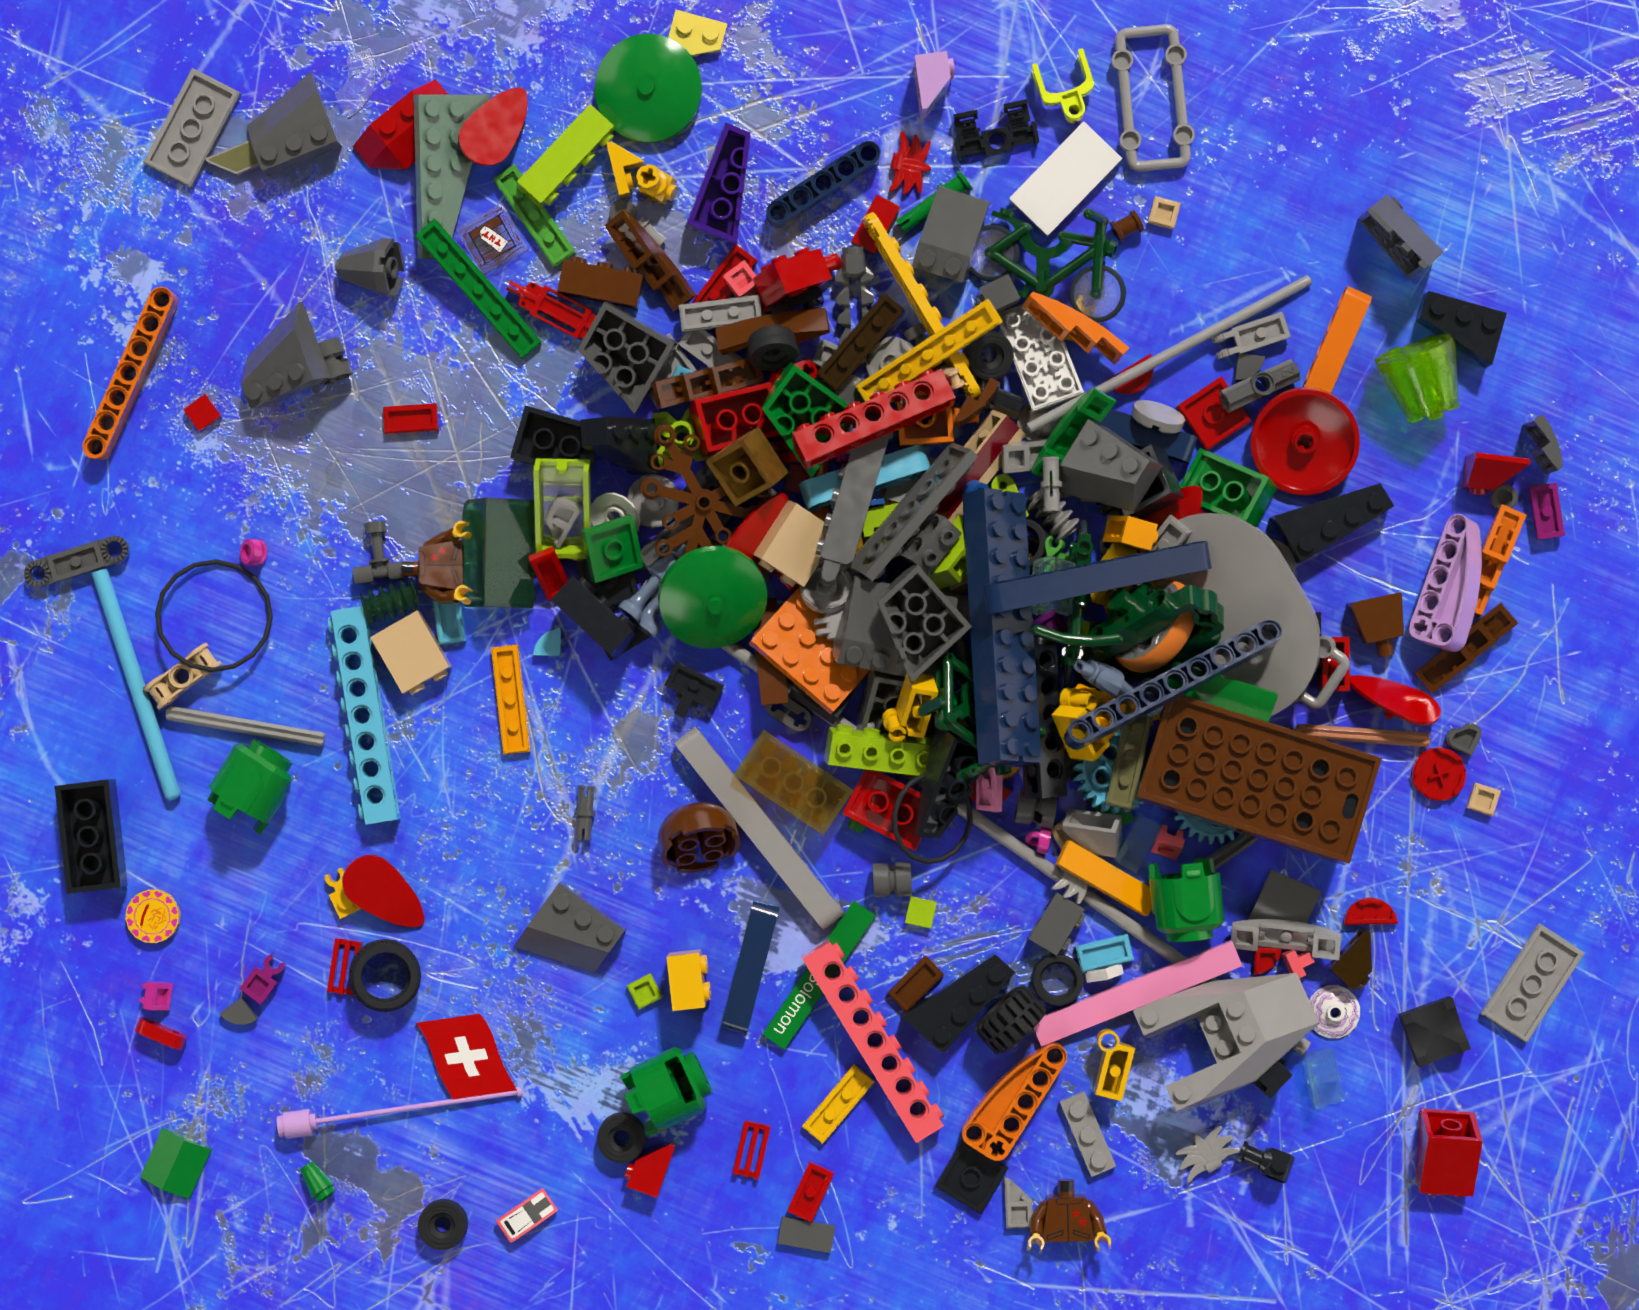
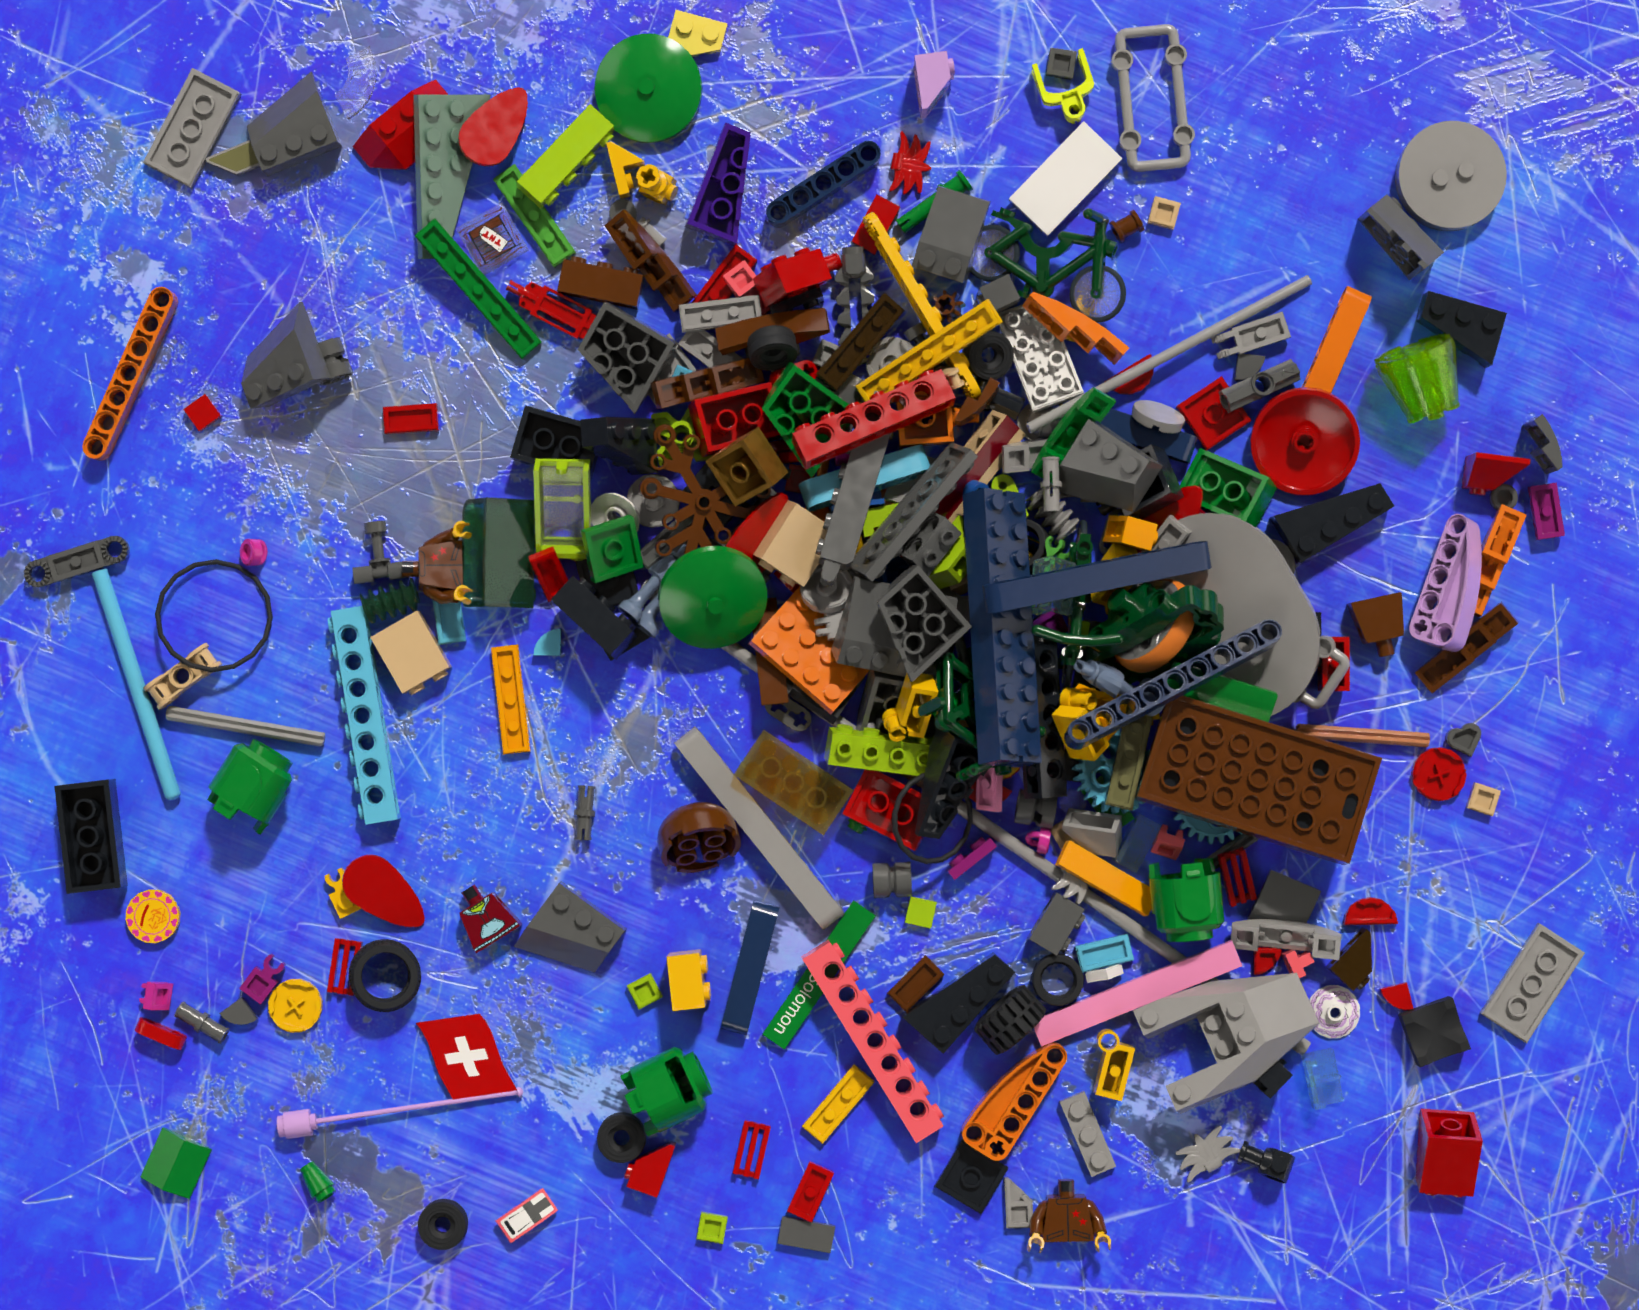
dark grey cone [335,238,405,297] -> none
light grey tile [545,494,582,549] -> none
black hinge [664,661,724,718] -> none
black piece [953,99,1039,162] -> none
red shield [1350,675,1441,725] -> none
none -> dark grey pin [174,1001,229,1044]
none -> yellow tile [268,978,323,1033]
none -> dark red torso [459,884,522,953]
none -> lime tile [696,1211,728,1244]
none -> reddish brown gear [933,290,966,323]
none -> magenta plate [947,837,997,880]
none -> dark grey tile [1046,47,1077,80]
none -> red tile [1217,847,1257,907]
none -> red tile [1379,982,1413,1010]
none -> light grey brick [1395,121,1507,231]

